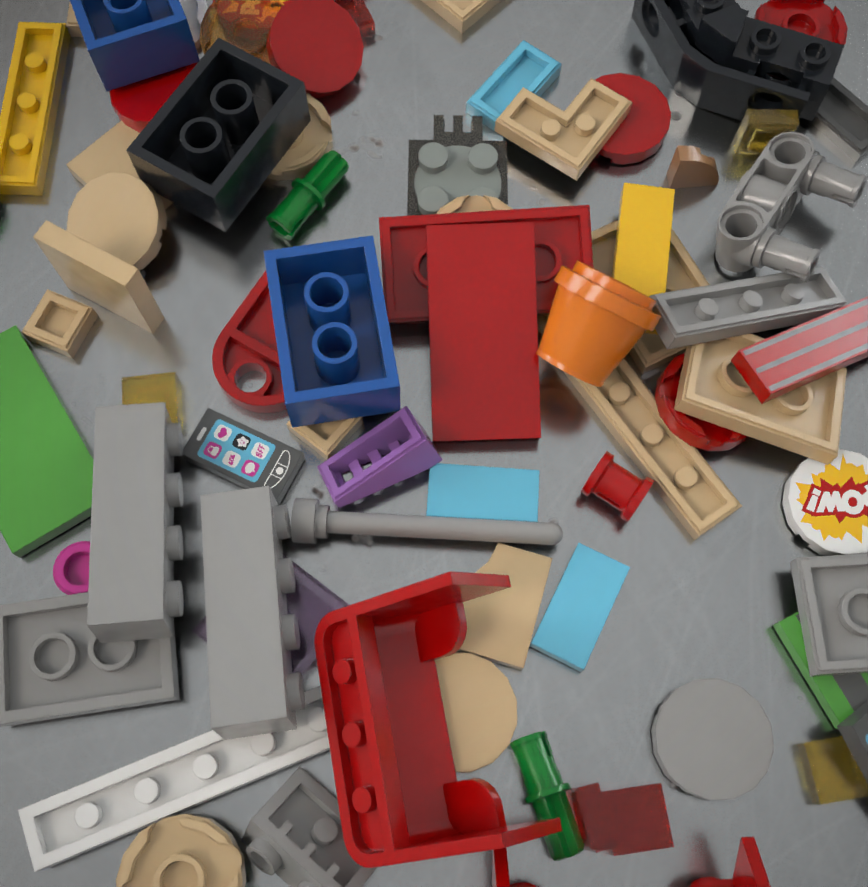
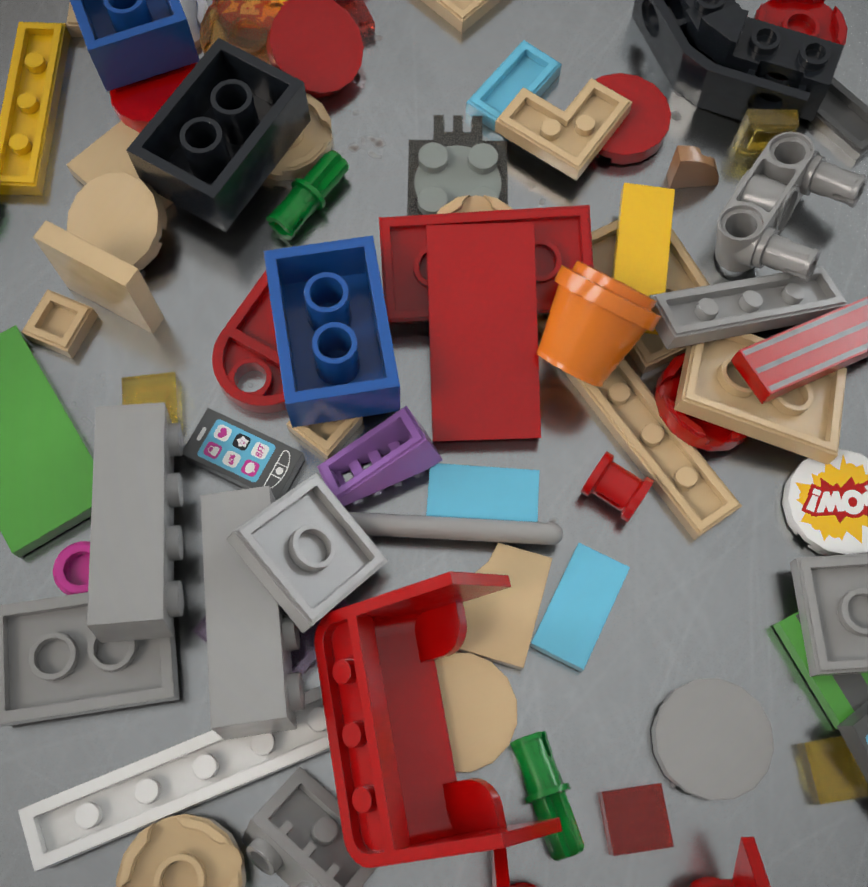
clear red tile [568,782,617,853] -> none
none -> light grey tile [226,473,388,633]

